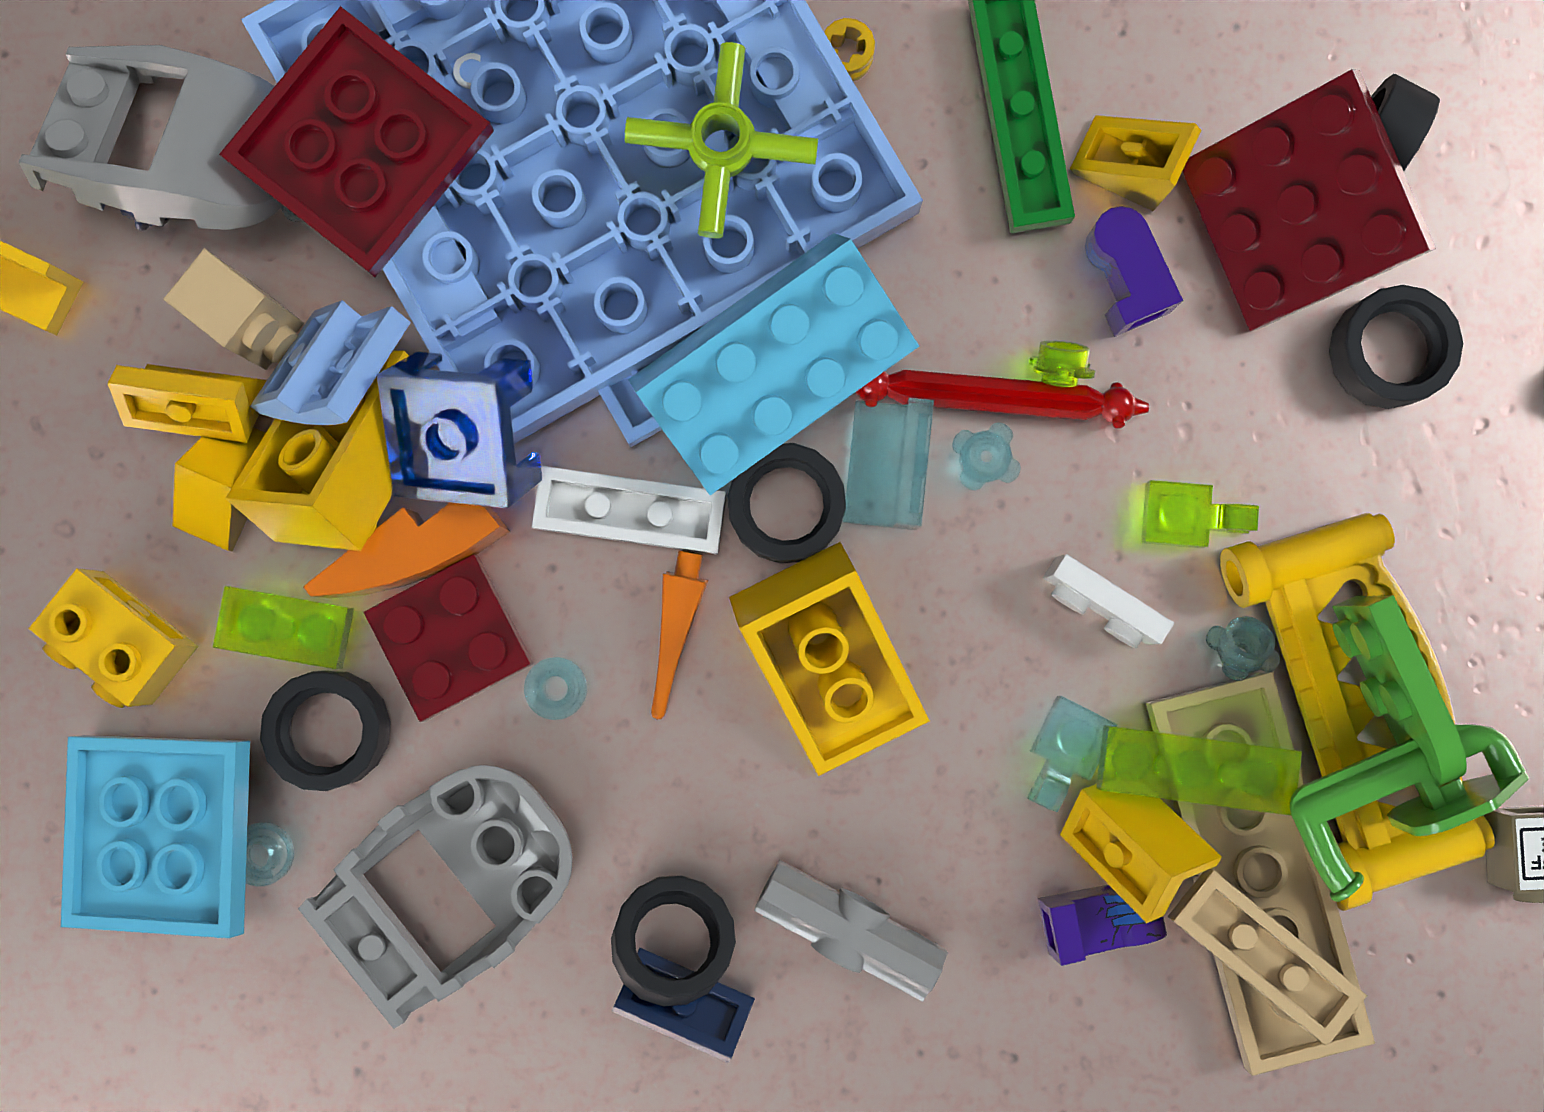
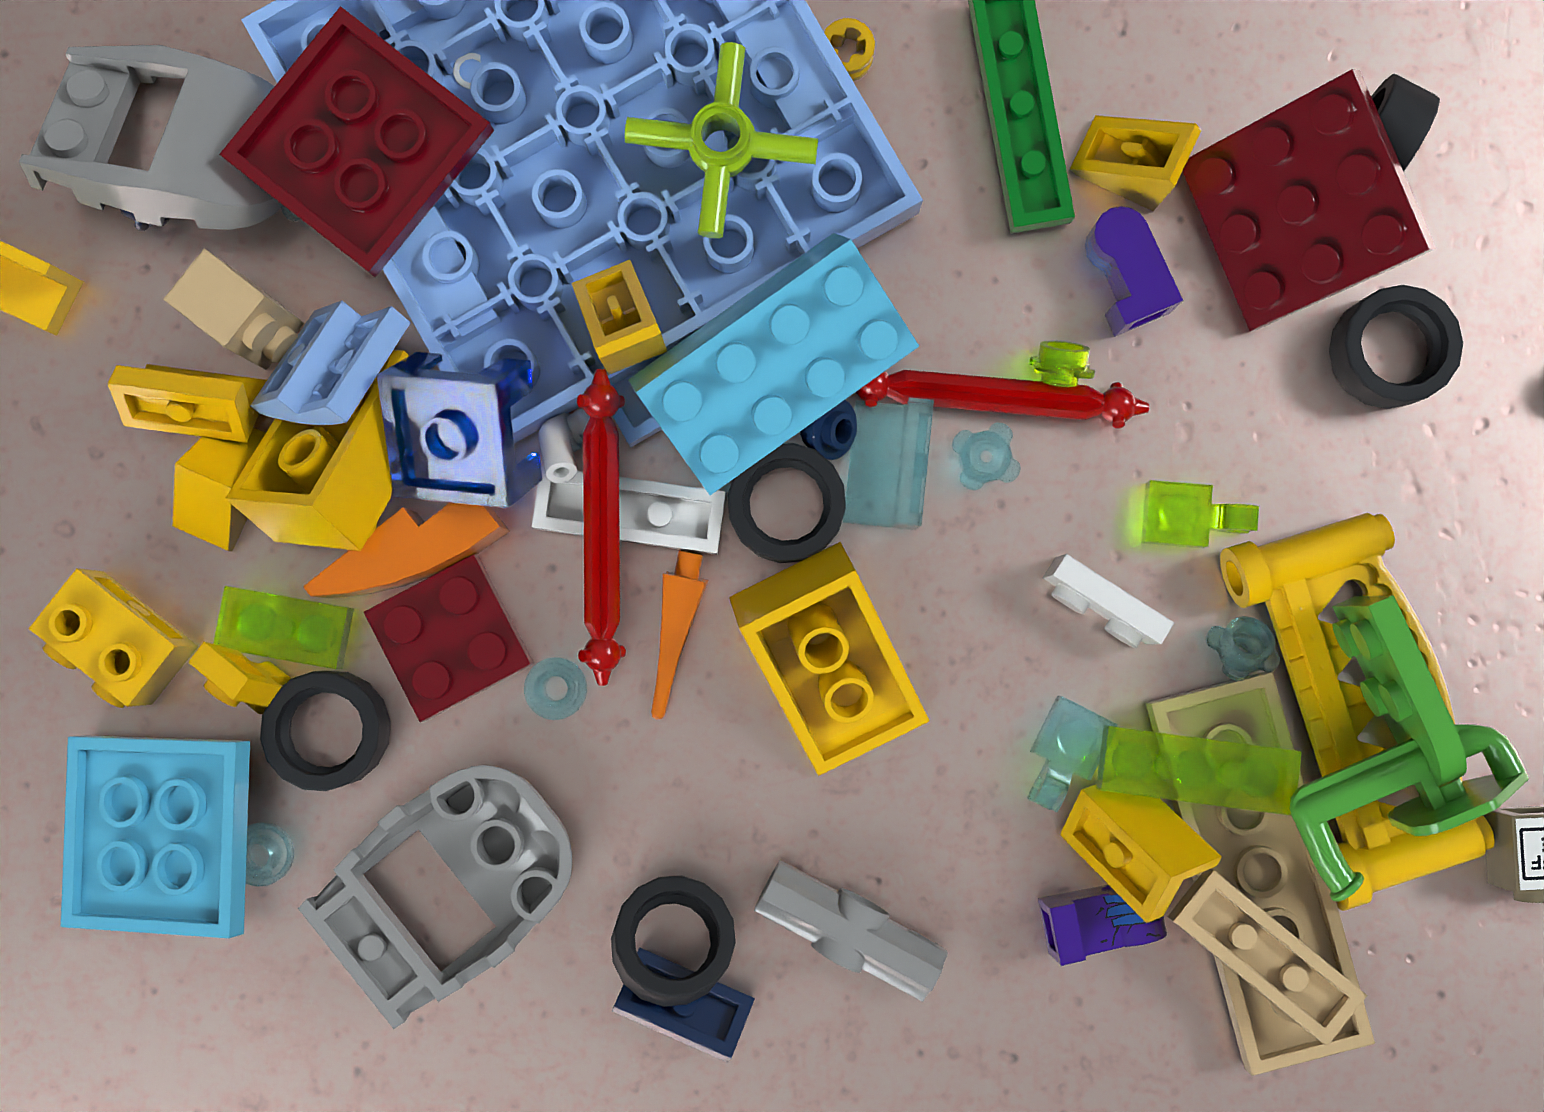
none -> yellow plate [188,641,291,714]
none -> white arm [538,409,590,483]
none -> yellow slope [571,260,667,375]
none -> red wheel [577,369,626,686]
none -> dark blue plate [800,400,857,460]

